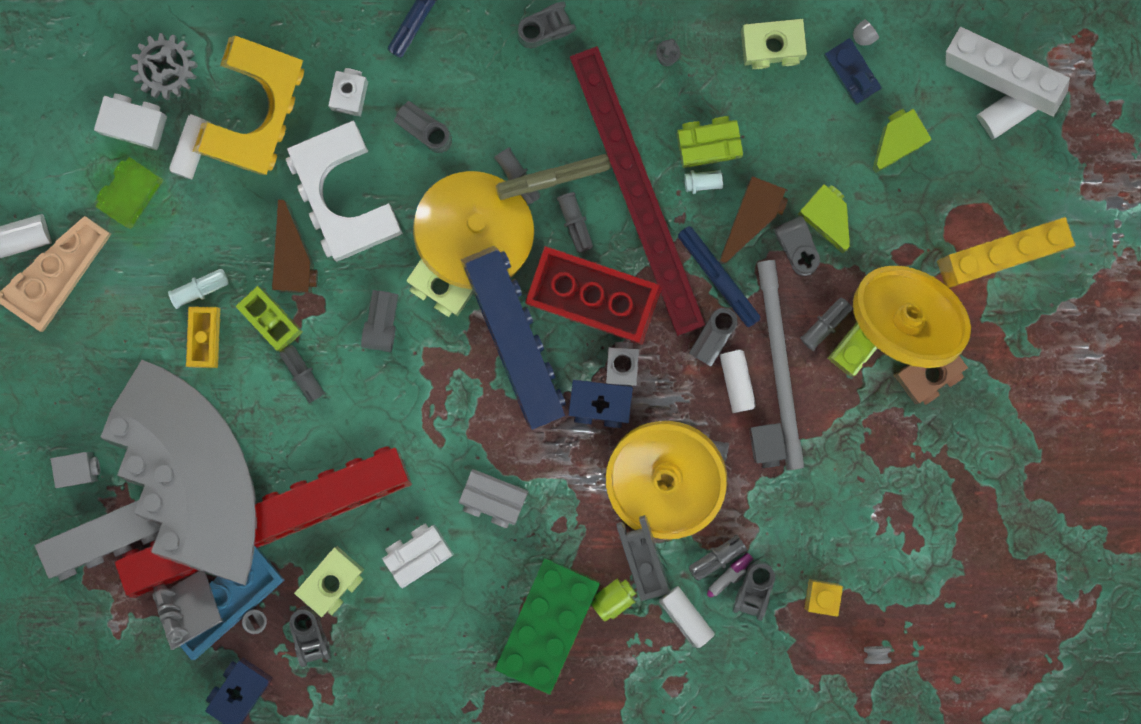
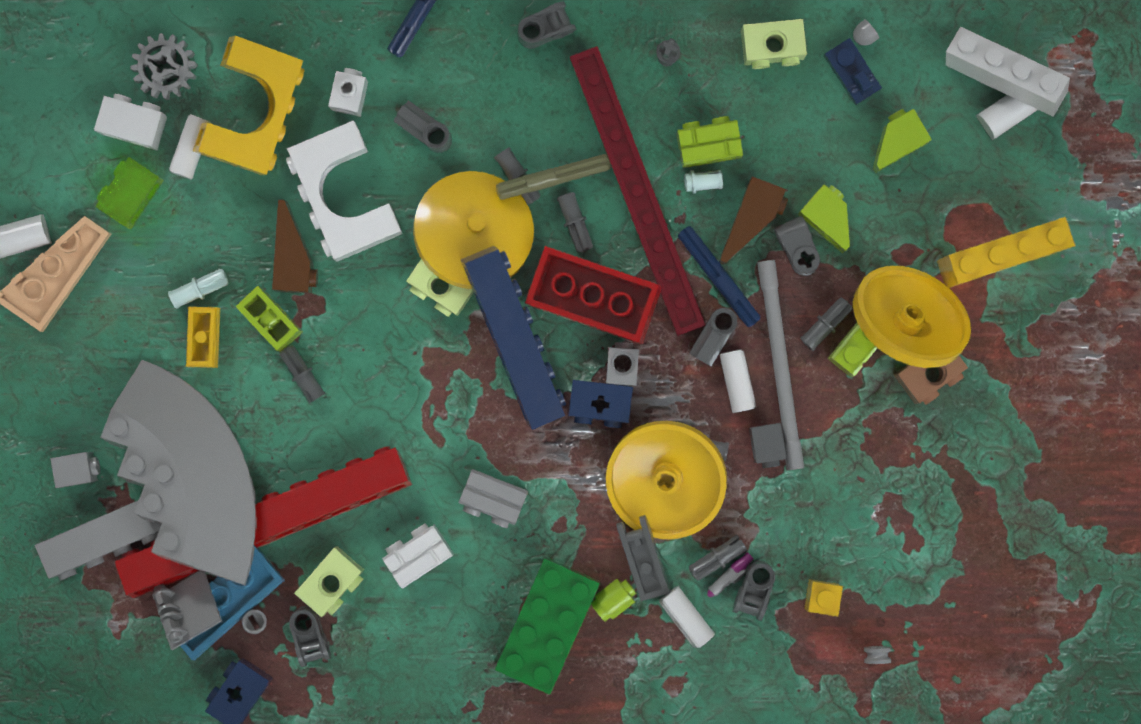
dark grey piece [361,290,399,352] -> none

